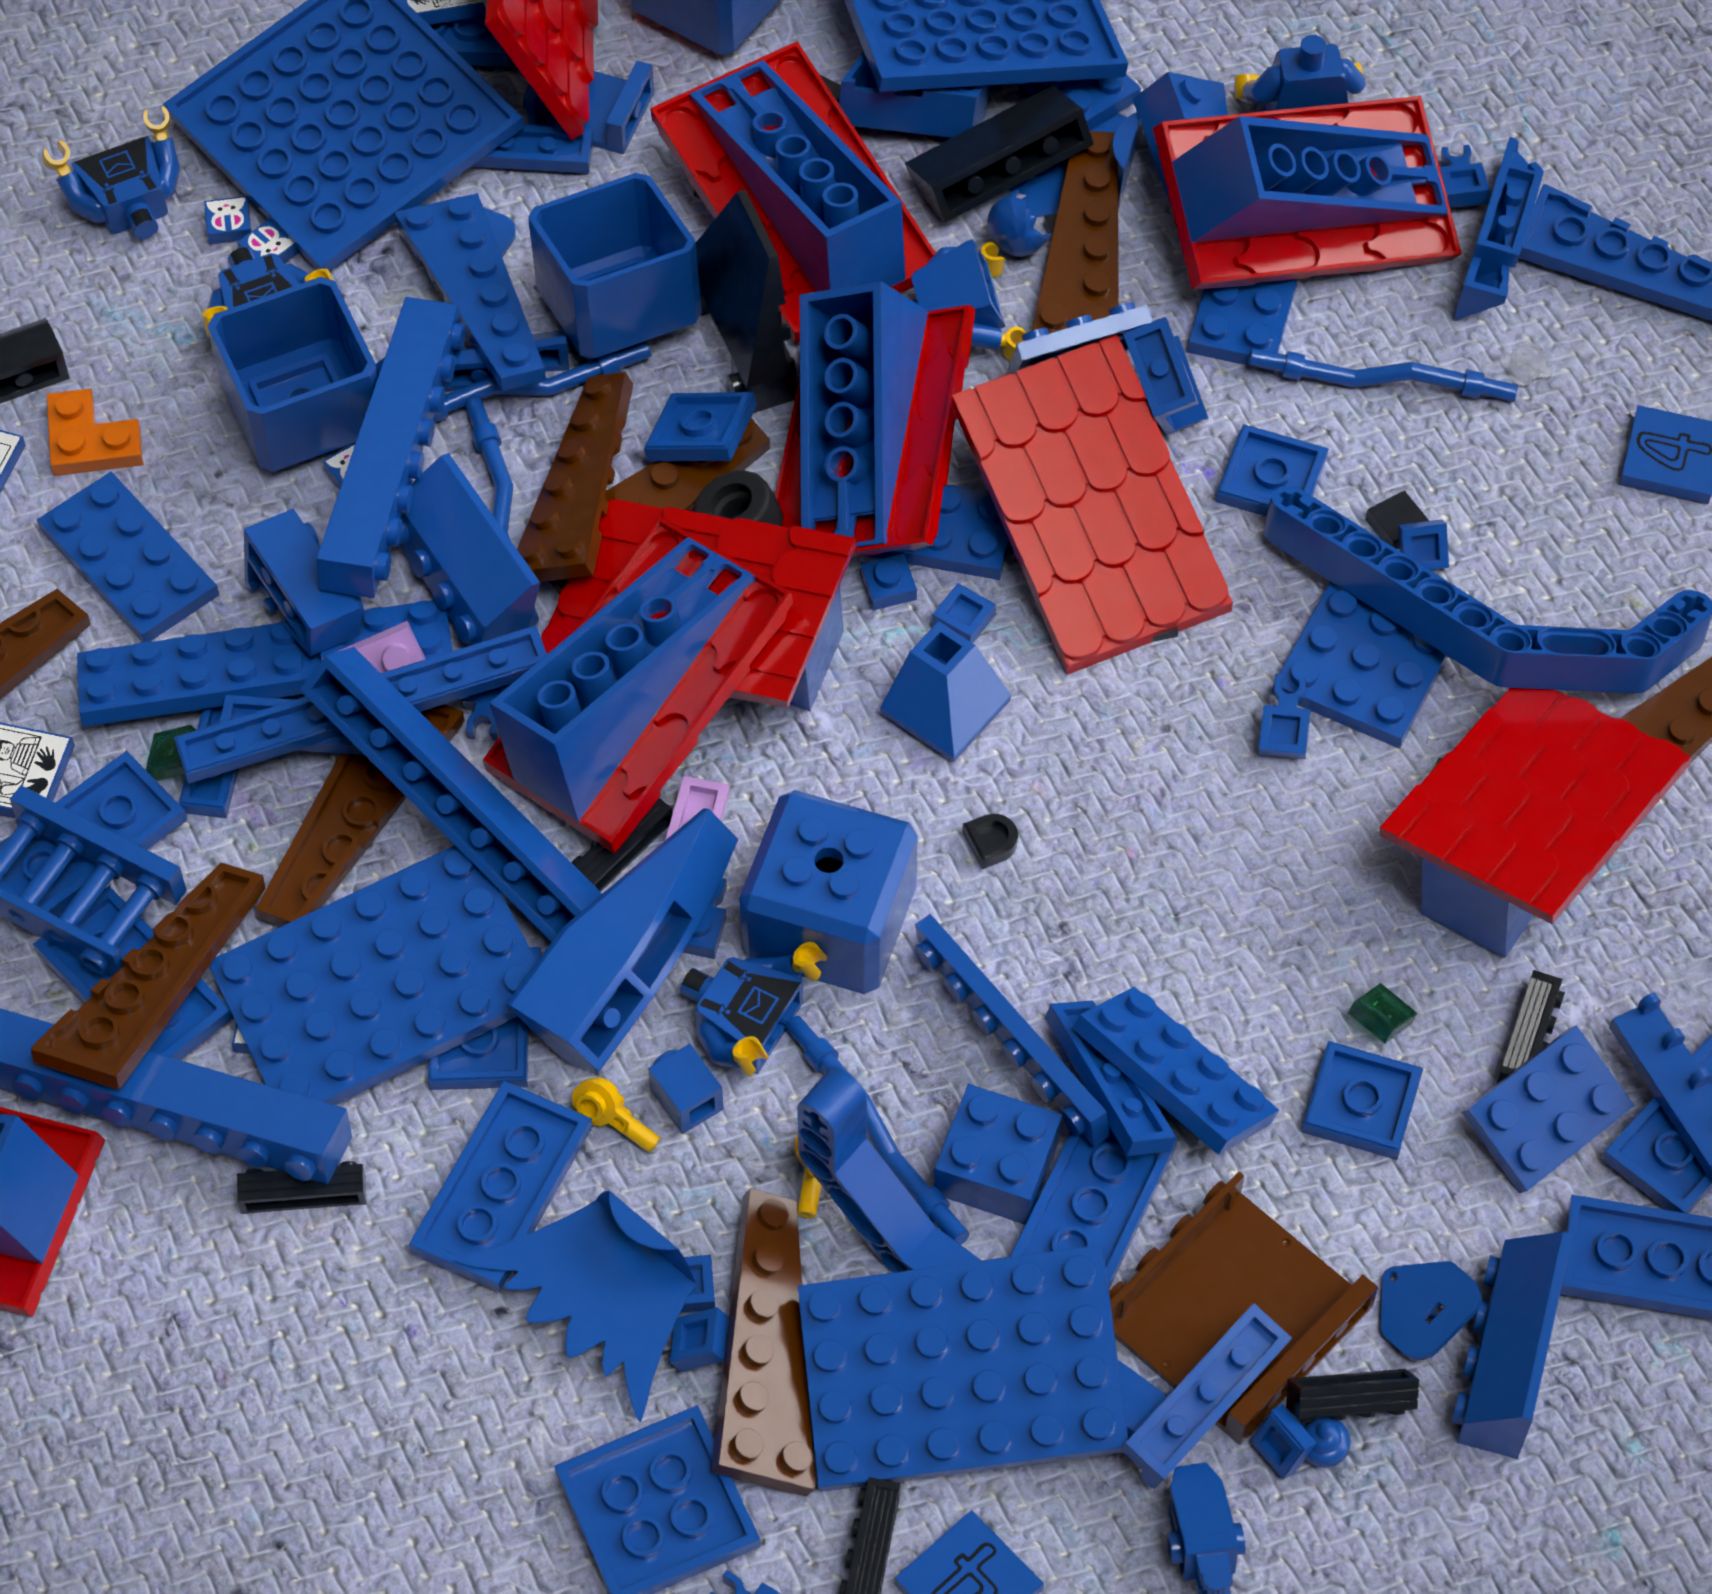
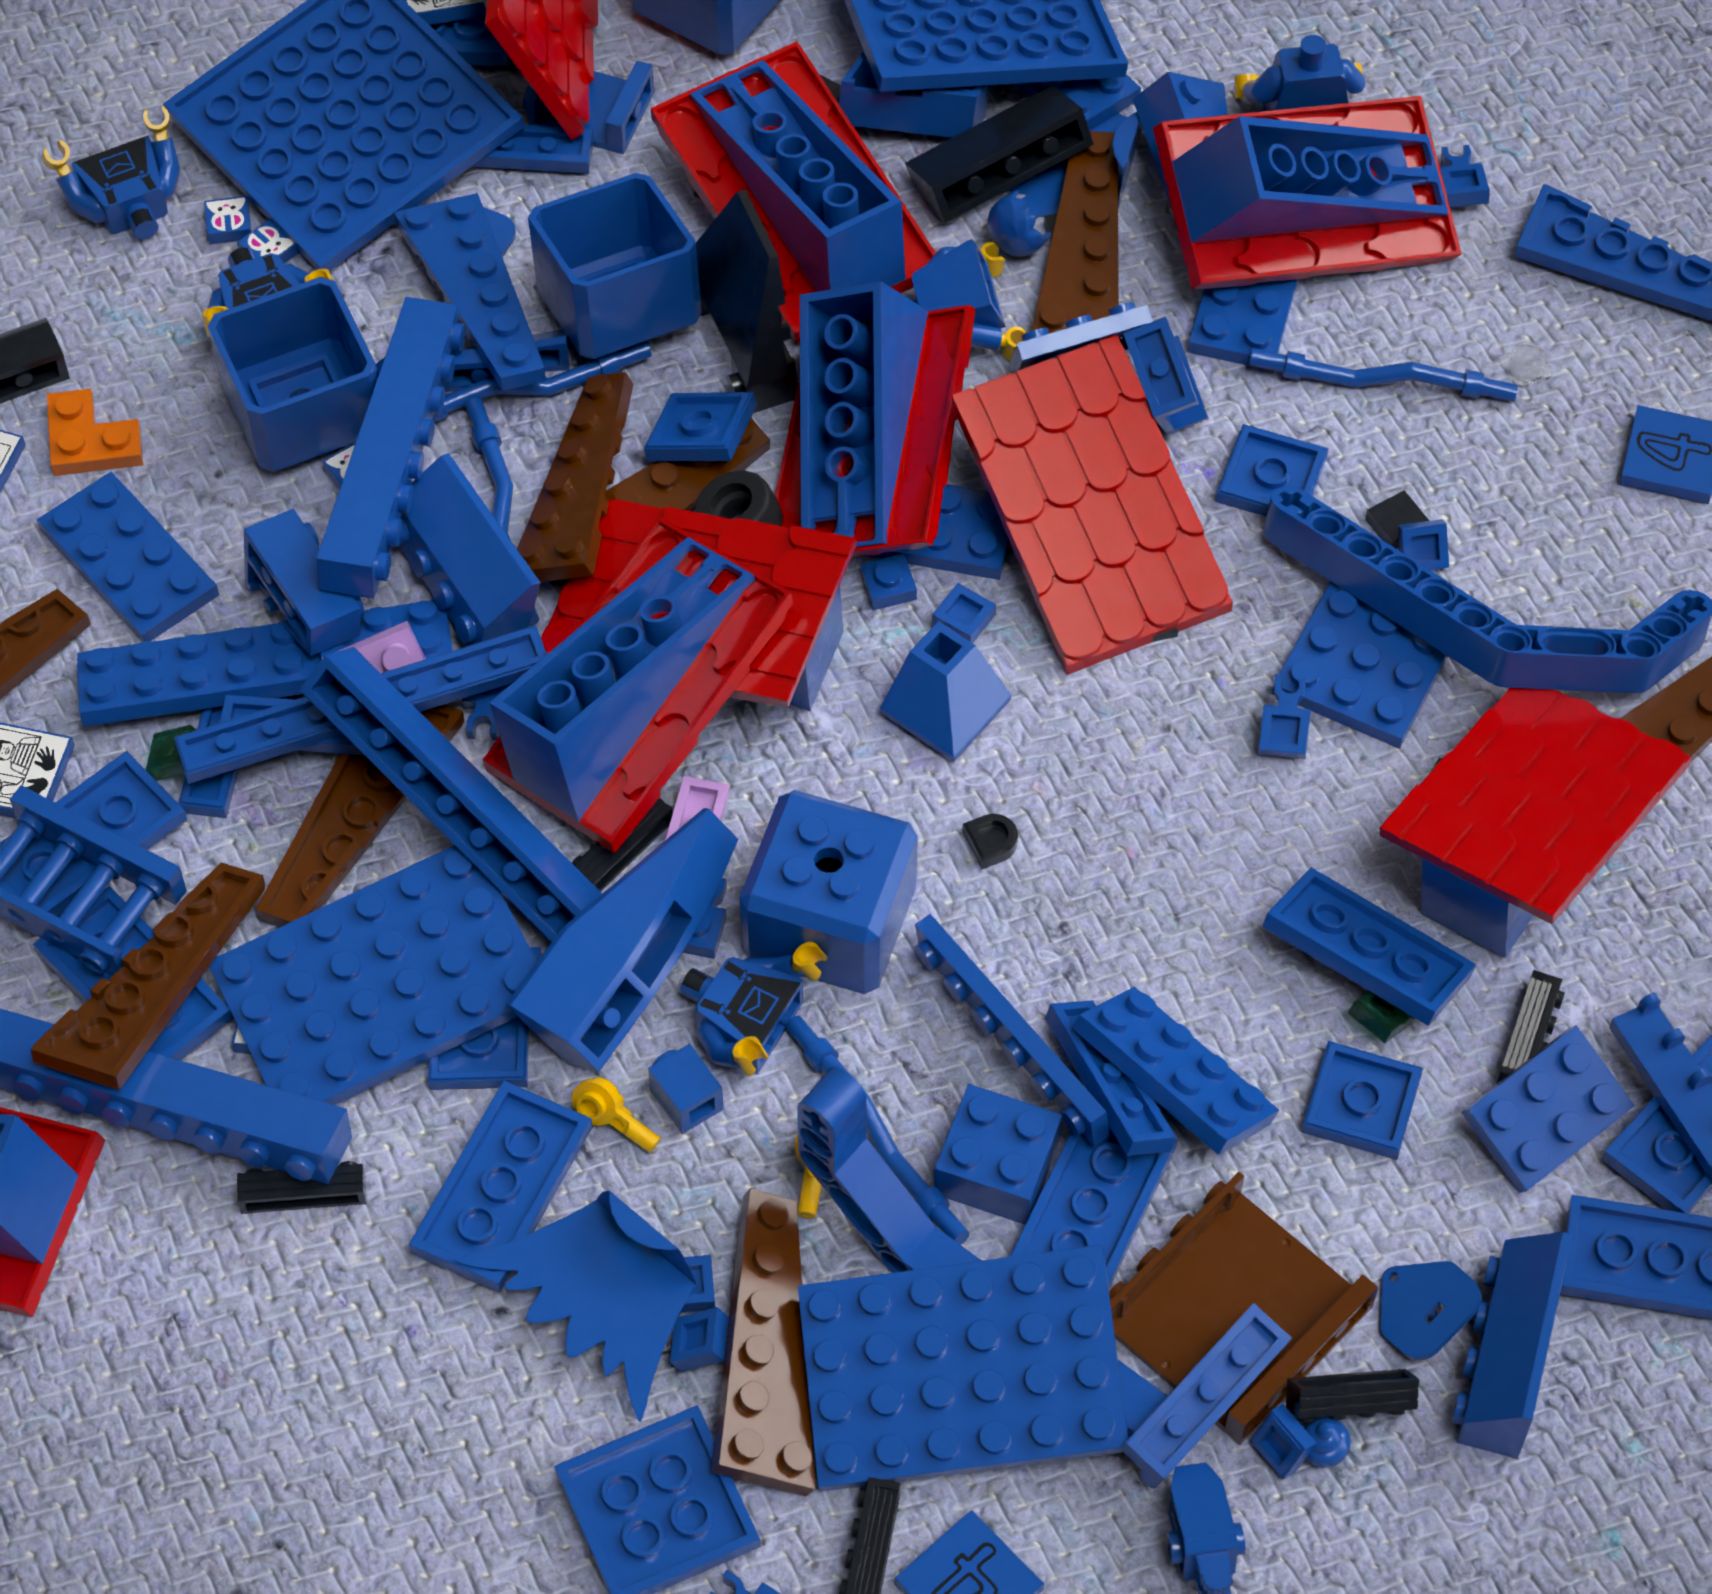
blue wedge [1454,137,1544,319] -> none
none -> blue plate [1262,867,1476,1026]

